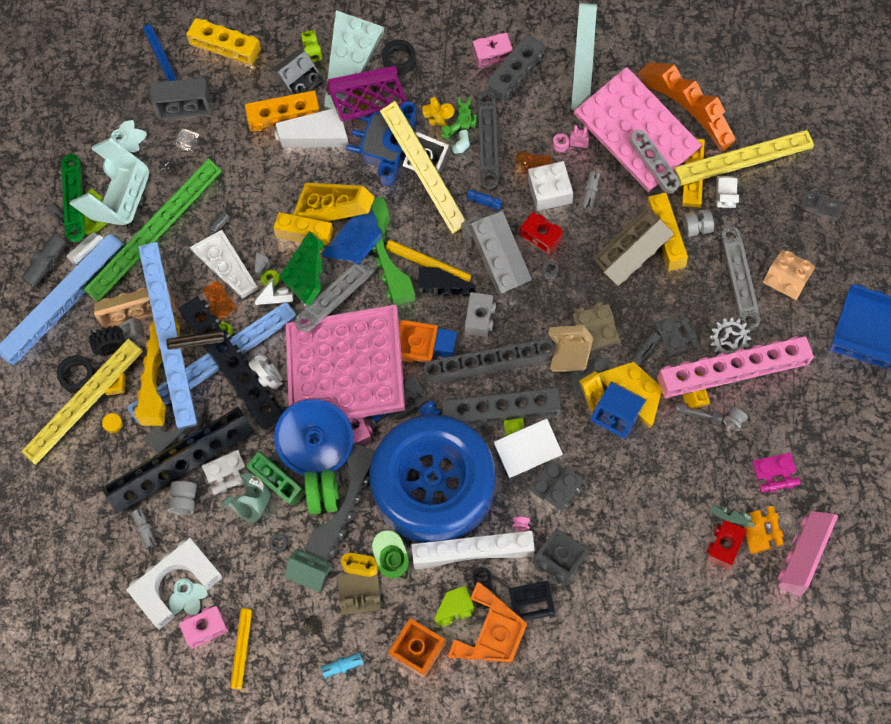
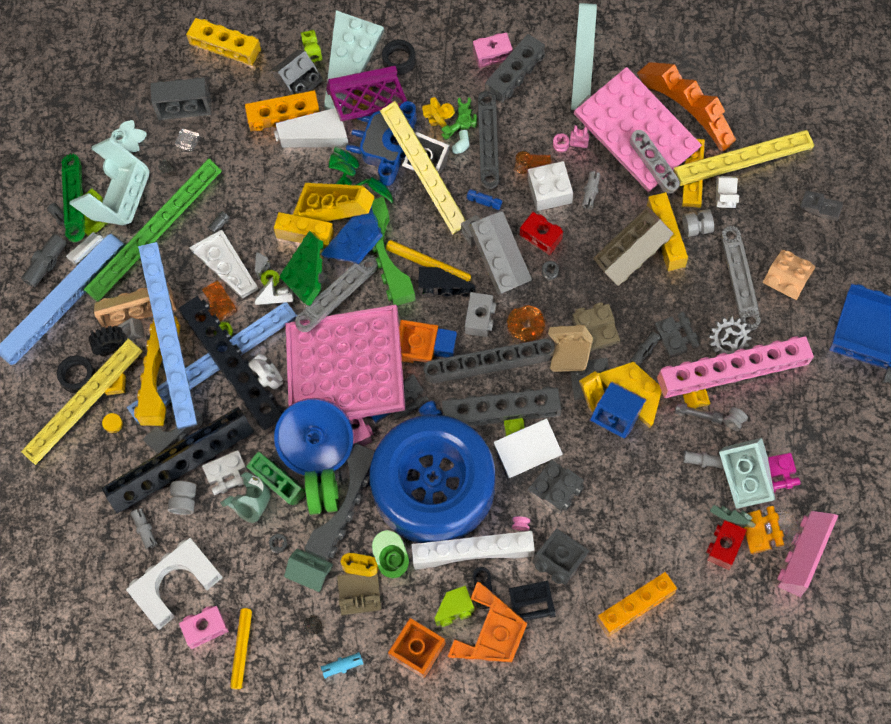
blue axle [143,24,177,81] -> none
dark brown axle [166,331,224,350] -> none
light aqua plate [169,578,208,616] -> none
none -> green plant [329,146,393,204]
none -> clear orange plate [507,305,545,343]
none -> light orange brick [596,572,677,637]
none -> light grey pin [683,451,723,469]
none -> light aqua slope [719,438,775,509]

